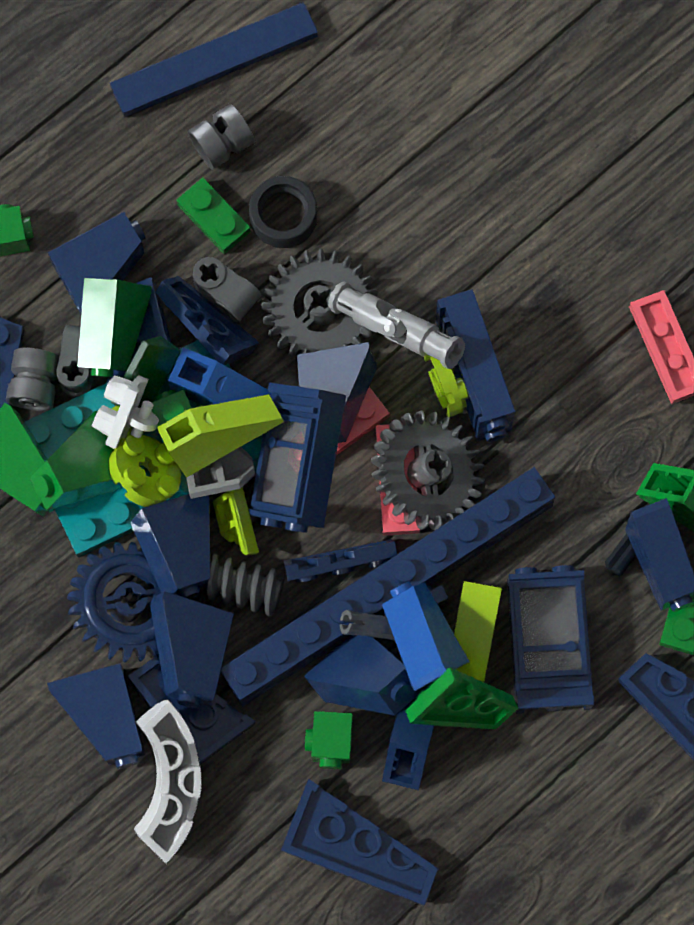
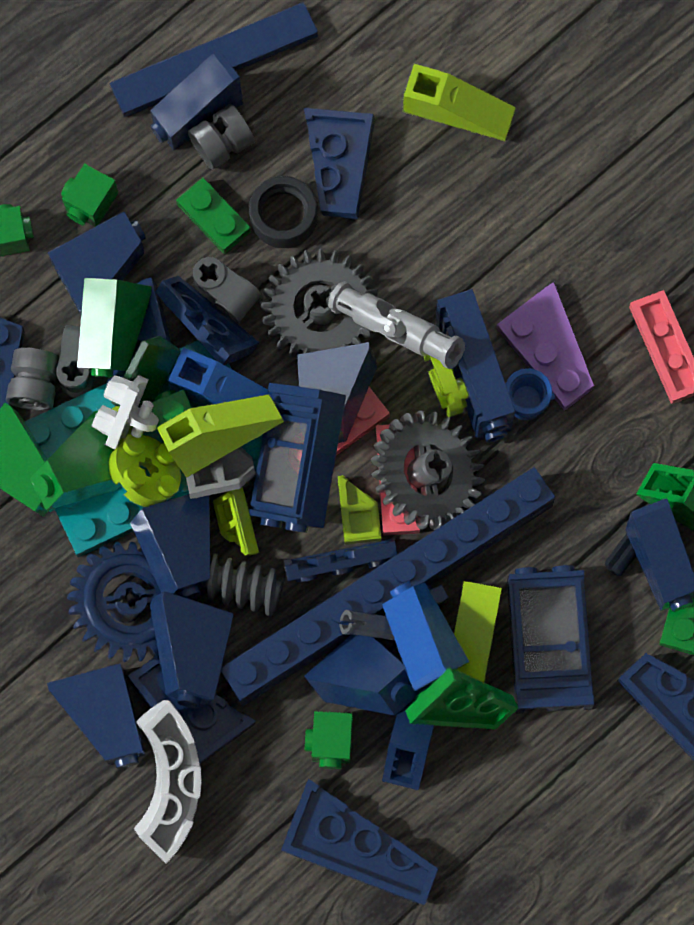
none -> green brick [61,163,119,227]
none -> dark blue slope [150,49,243,150]
none -> dark blue wing [304,108,375,219]
none -> lime tile [338,475,381,545]
none -> lime slope [403,64,515,141]
none -> medium lavender wing [496,282,594,411]
none -> blue piece [506,368,555,420]

